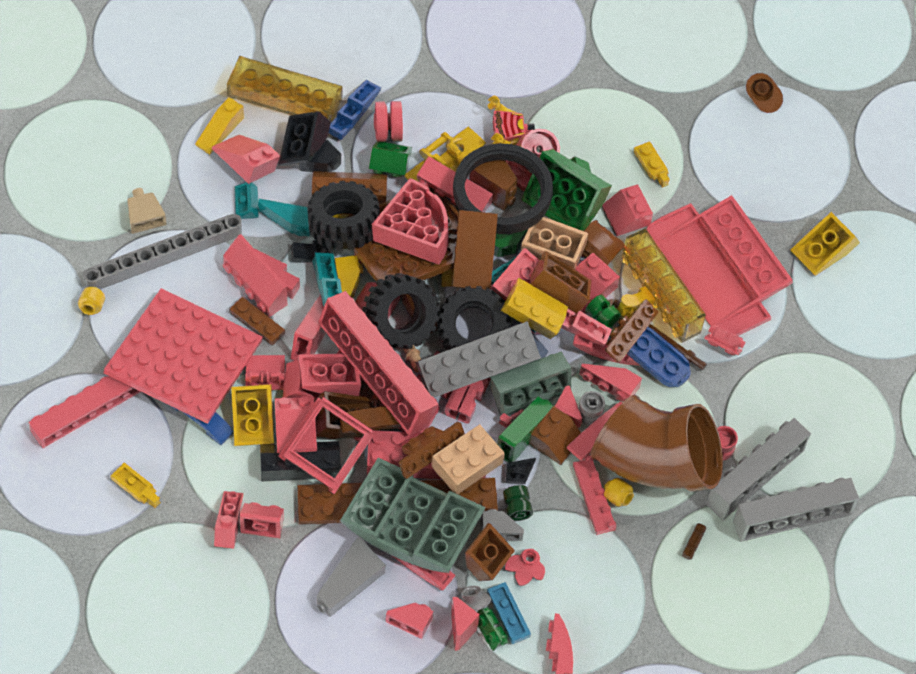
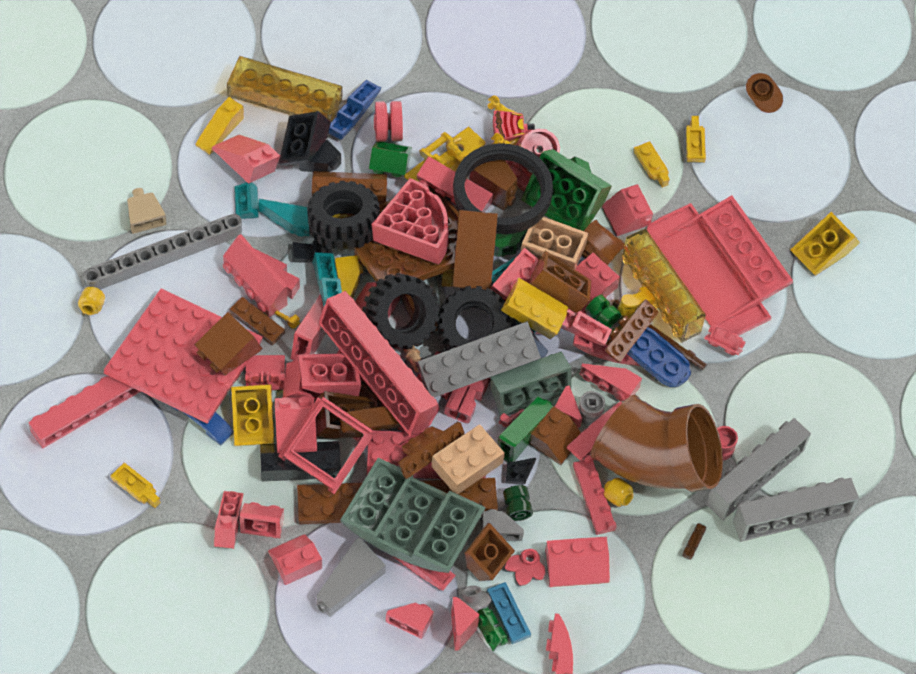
none -> dark orange slope [194,312,263,375]
none -> coral slope [268,534,322,585]
none -> yellow hand [275,310,301,329]
none -> coral slope [545,536,610,587]
none -> yellow hinge [686,116,706,163]

